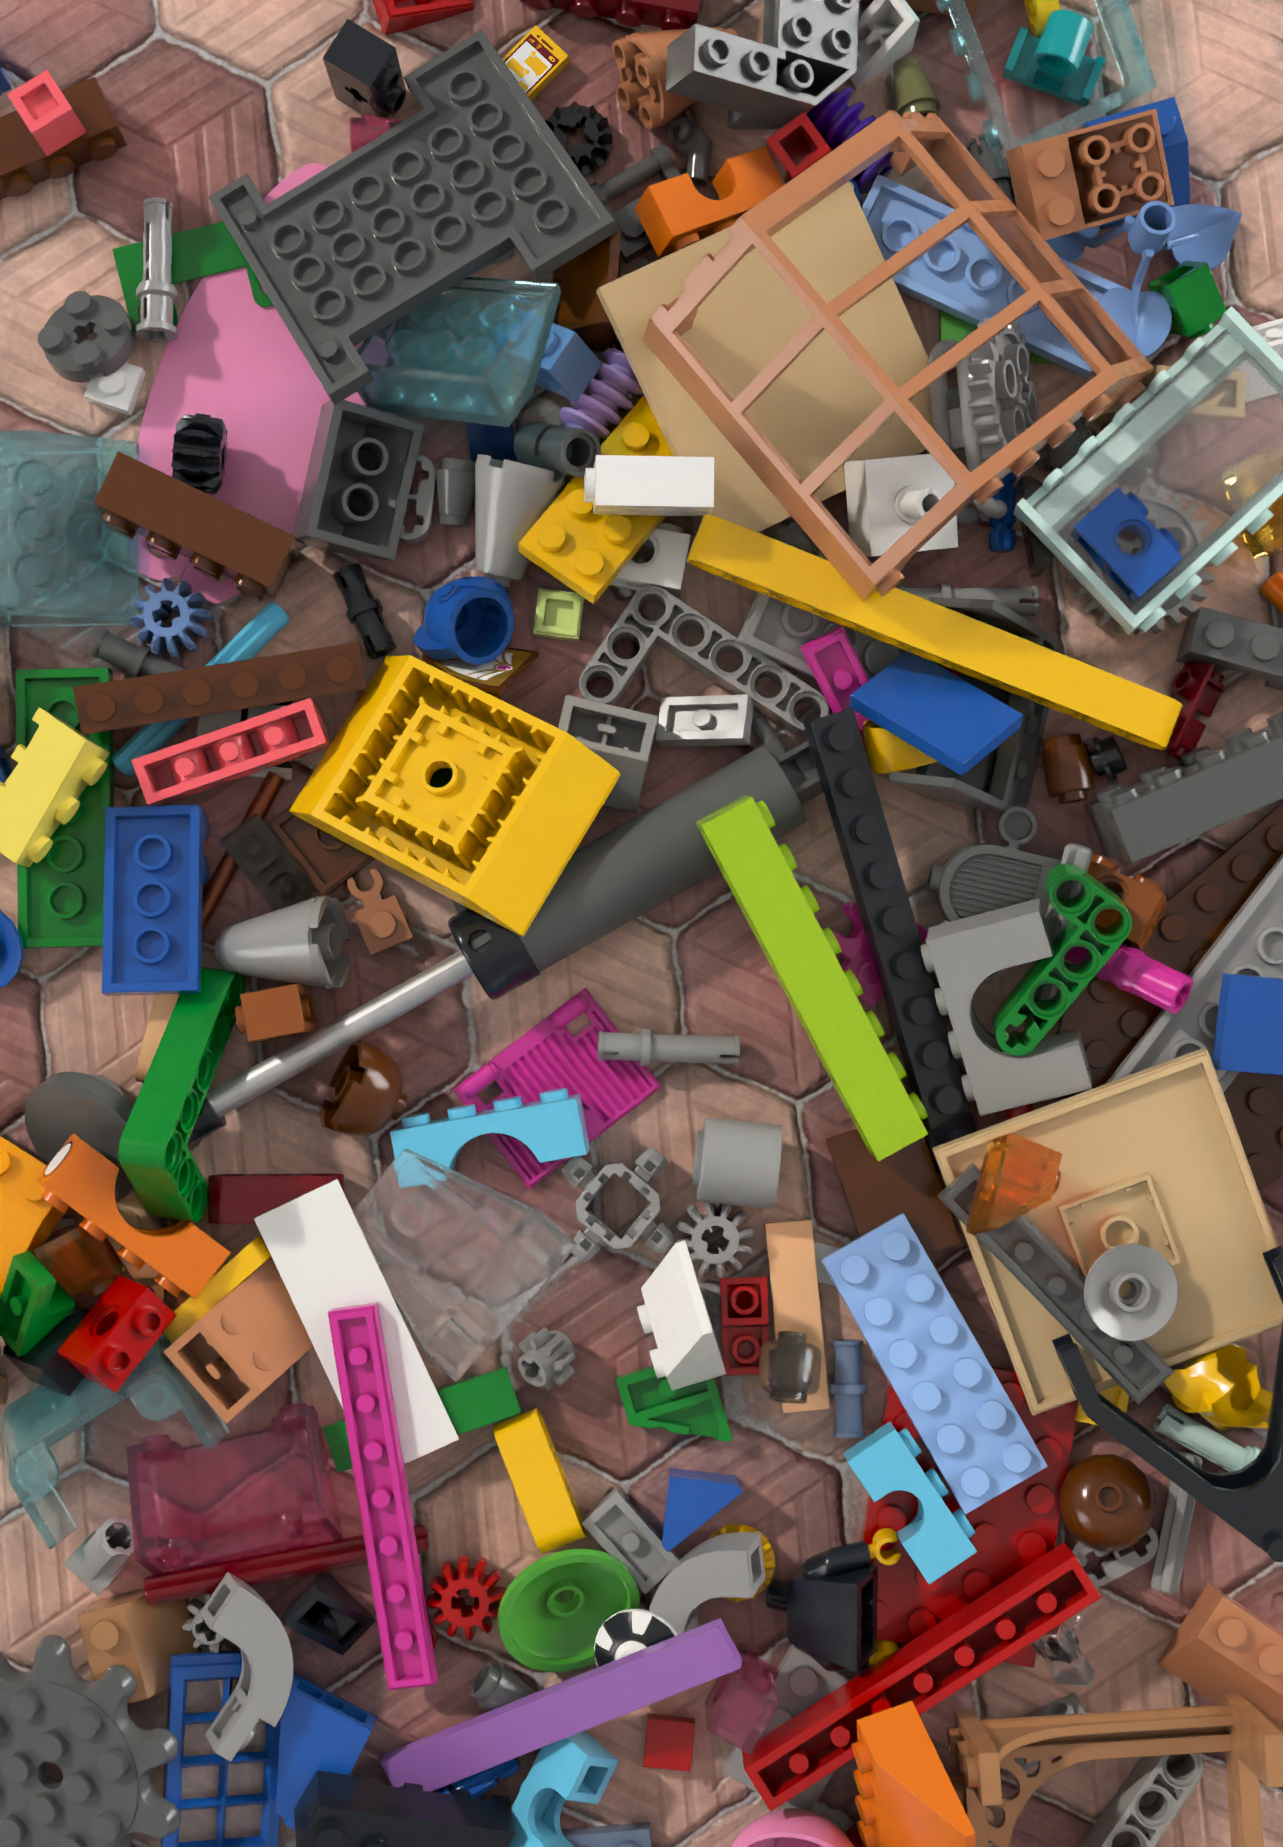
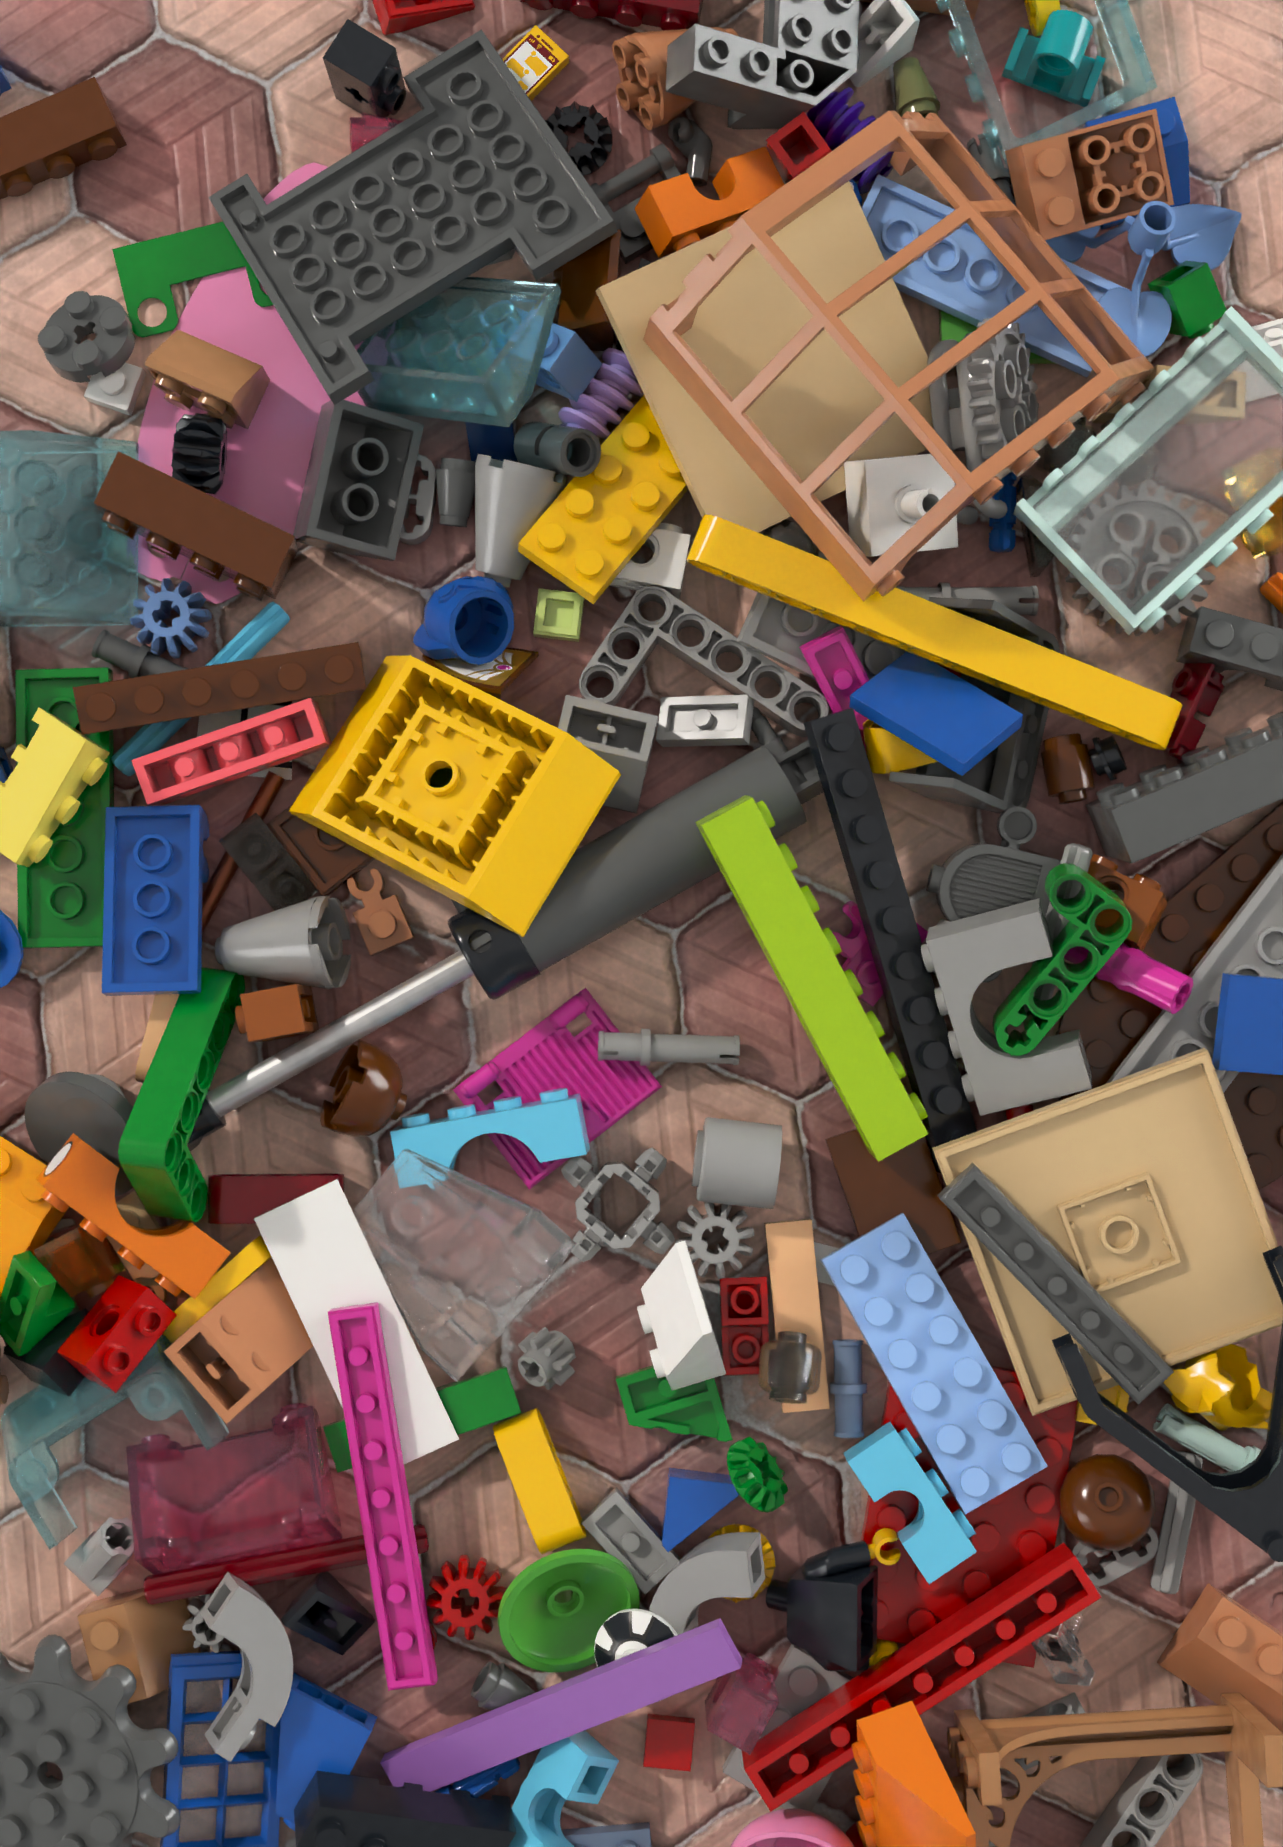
coral brick [7,70,86,157] -> none
light grey pin [135,197,178,343] -> none
black pin [333,563,397,660] -> none
white brick [584,455,714,516] -> none
clear orange slope [966,1133,1062,1235] -> none
blue brick [1070,487,1183,604] -> none
light grey dish [1084,1243,1179,1341] -> none
none -> medium nougat slope [144,330,270,429]
none -> green gear [727,1437,788,1513]

